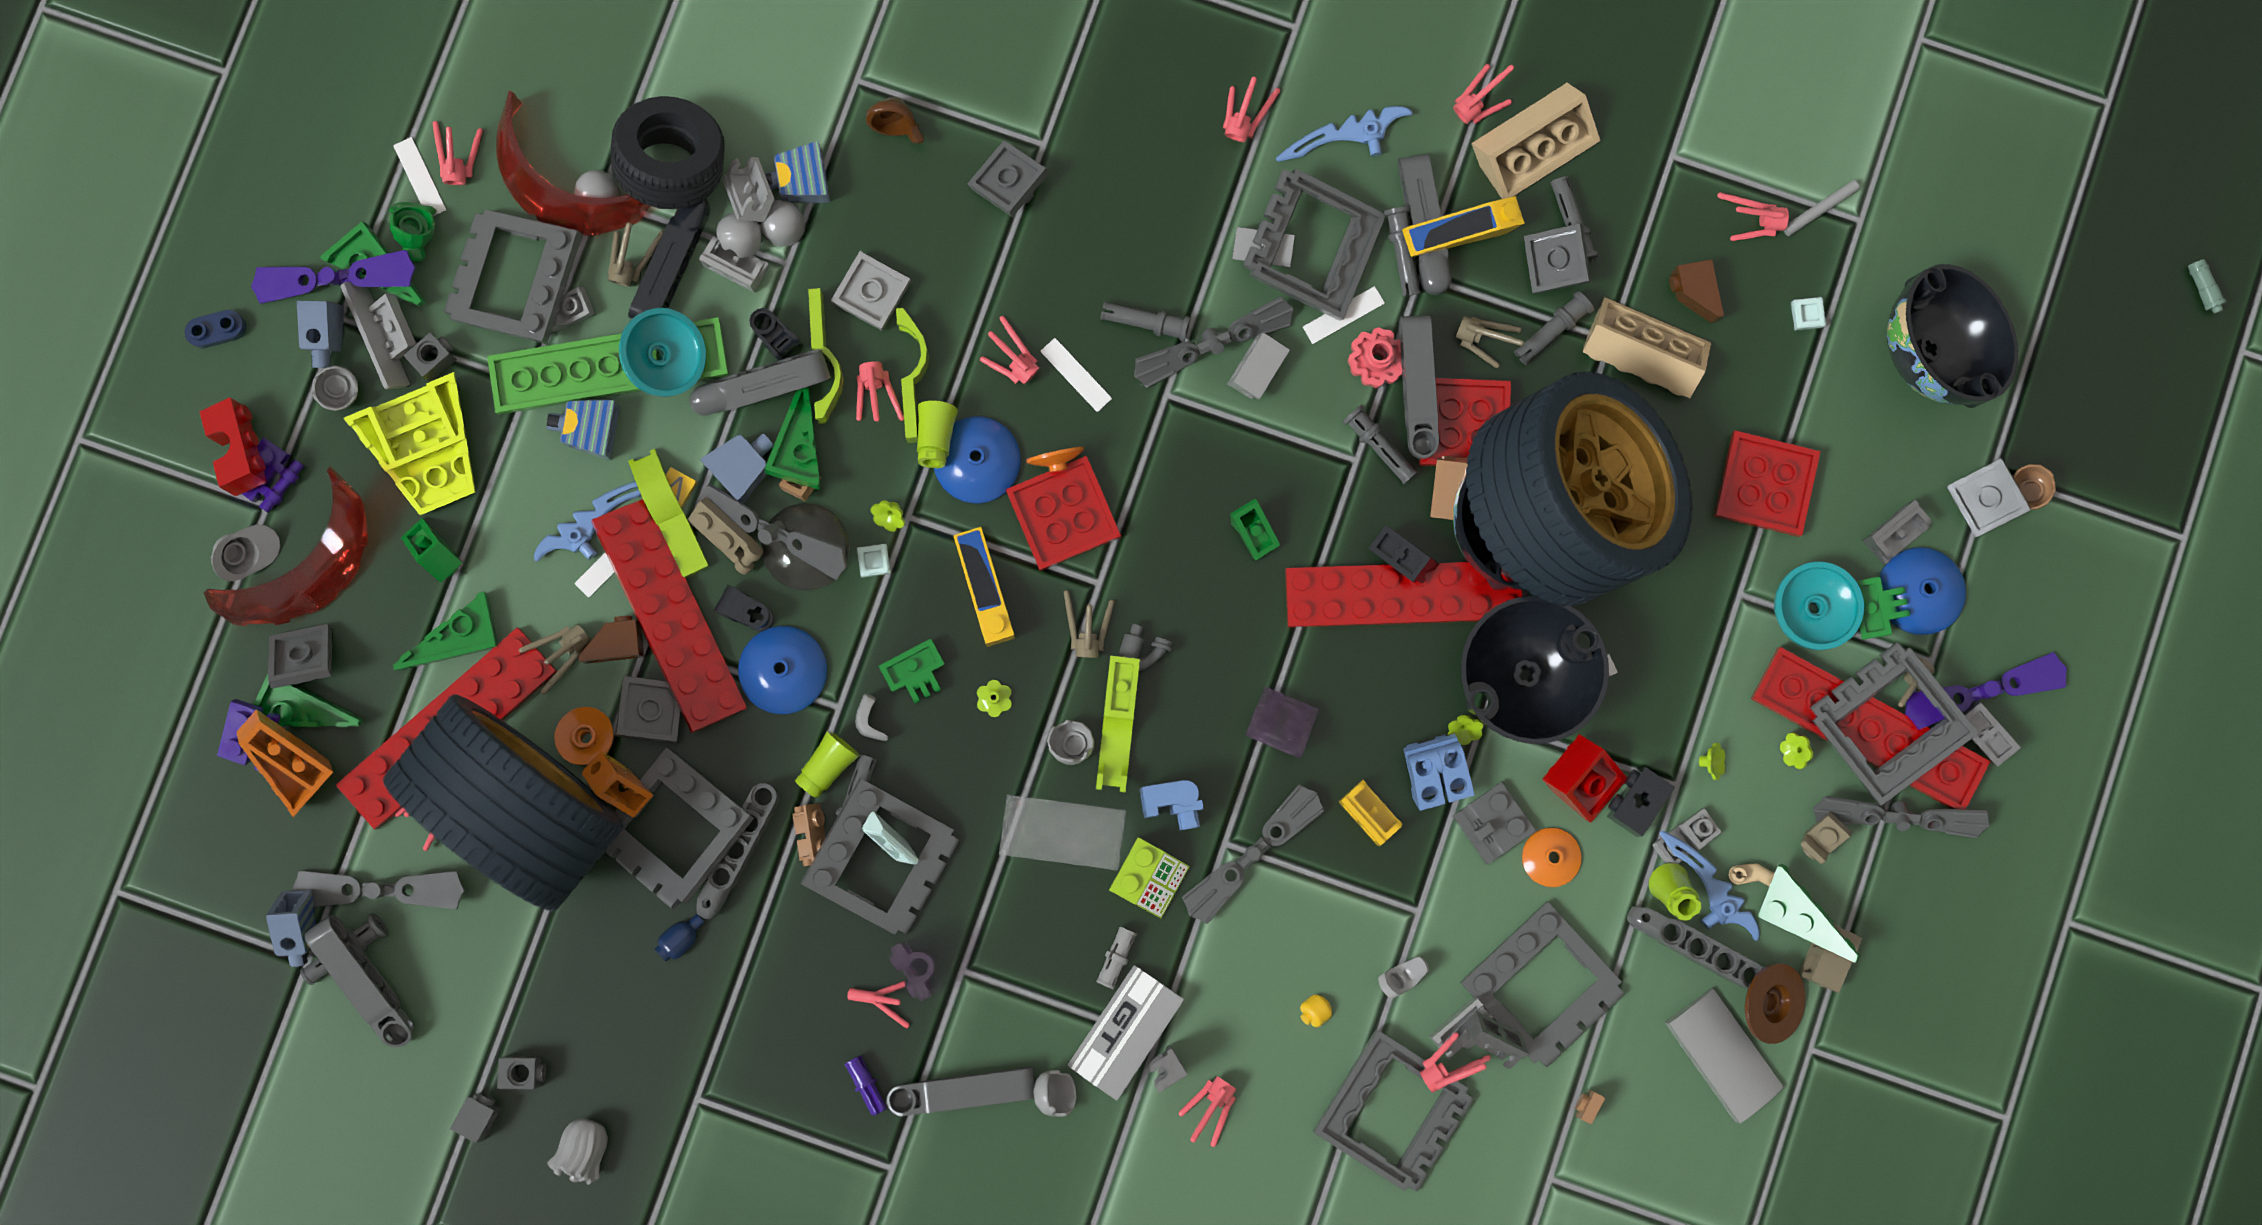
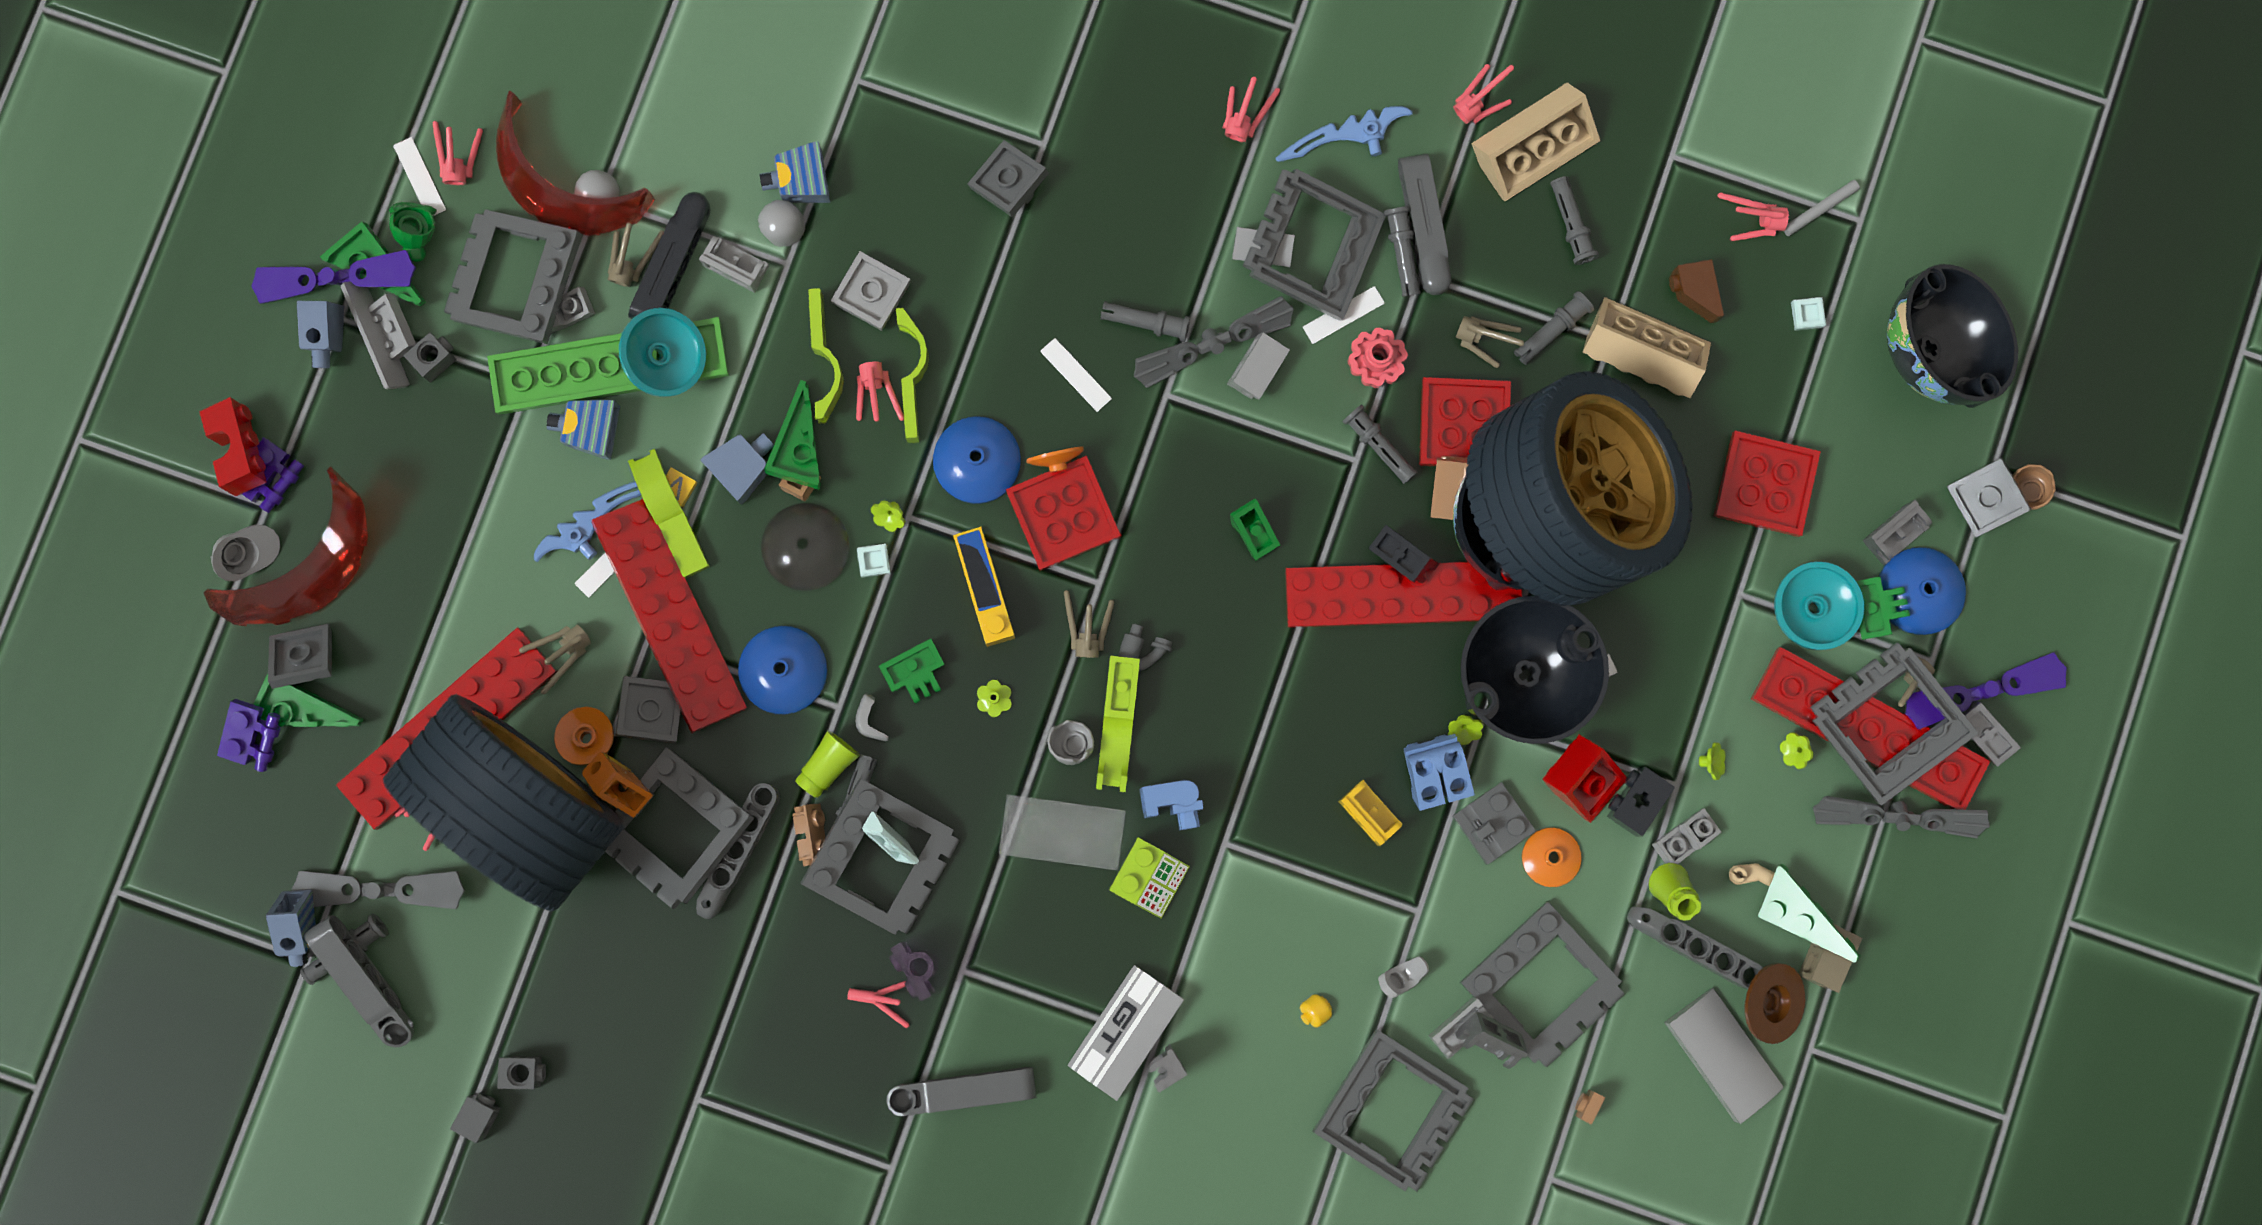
dark blue plate [185,310,246,349] -> none
orange wedge [236,709,333,817] -> none
light grey hair [312,365,358,411] -> none
neon yellow wedge [344,372,476,515] -> none
green wing [393,591,498,671] -> none
green slope [401,518,462,583] -> none
light grey piece [547,1118,608,1184] -> none
reddish brown slope [579,616,644,664] -> none
black tyre [611,96,725,209] -> none
dark blue plant [654,914,705,962] -> none
dark tan plate [688,497,763,575] -> none
dark grey piece [689,349,831,416] -> none
dark grey piece [699,484,848,580] -> none
black piece [714,584,774,632] -> none
light grey hair [716,213,762,258] -> none
light grey hinge [722,157,774,222] -> none
black piece [749,308,803,361] -> none
dark purple axle [844,1055,886,1116] -> none
reddish brown hat [866,97,924,143] -> none
lime plant [917,401,958,469] -> none
coral plant [980,316,1040,385] -> none
light grey hair [1033,1070,1076,1117] -> none
light grey pin [1096,927,1137,989] -> none
coral plant [1178,1076,1237,1147] -> none
dark grey piece [1182,785,1324,924] -> none
clear purple plate [1245,687,1319,758] -> none
dark grey piece [1399,315,1439,460] -> none
slope [1402,196,1525,257] -> none
coral plant [1420,1032,1491,1093] -> none
dark grey hinge [1524,223,1592,294] -> none
medium blue piece [1660,831,1760,941] -> none
dark tan bracket [1800,811,1852,864] -> none
sand green piece [2188,259,2227,314] -> none

